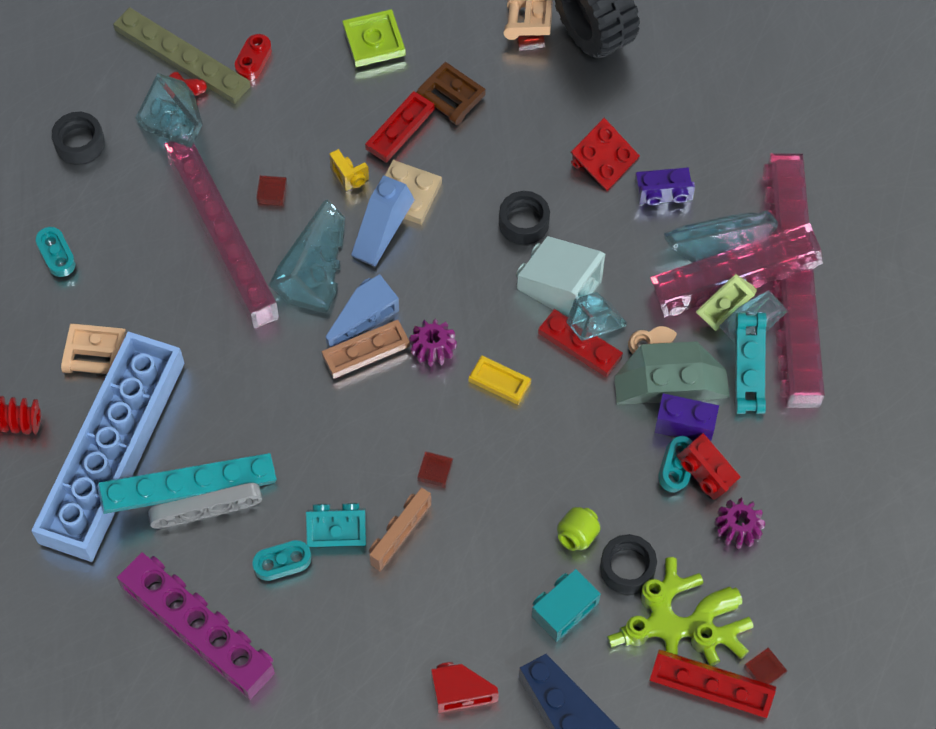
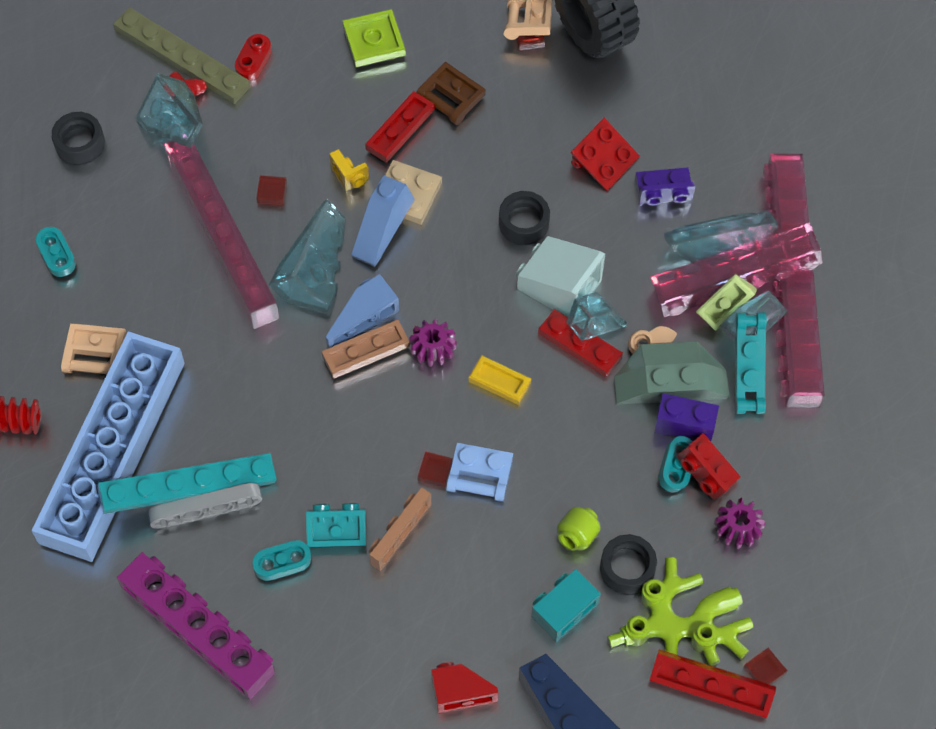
none -> light blue plate [446,443,513,502]

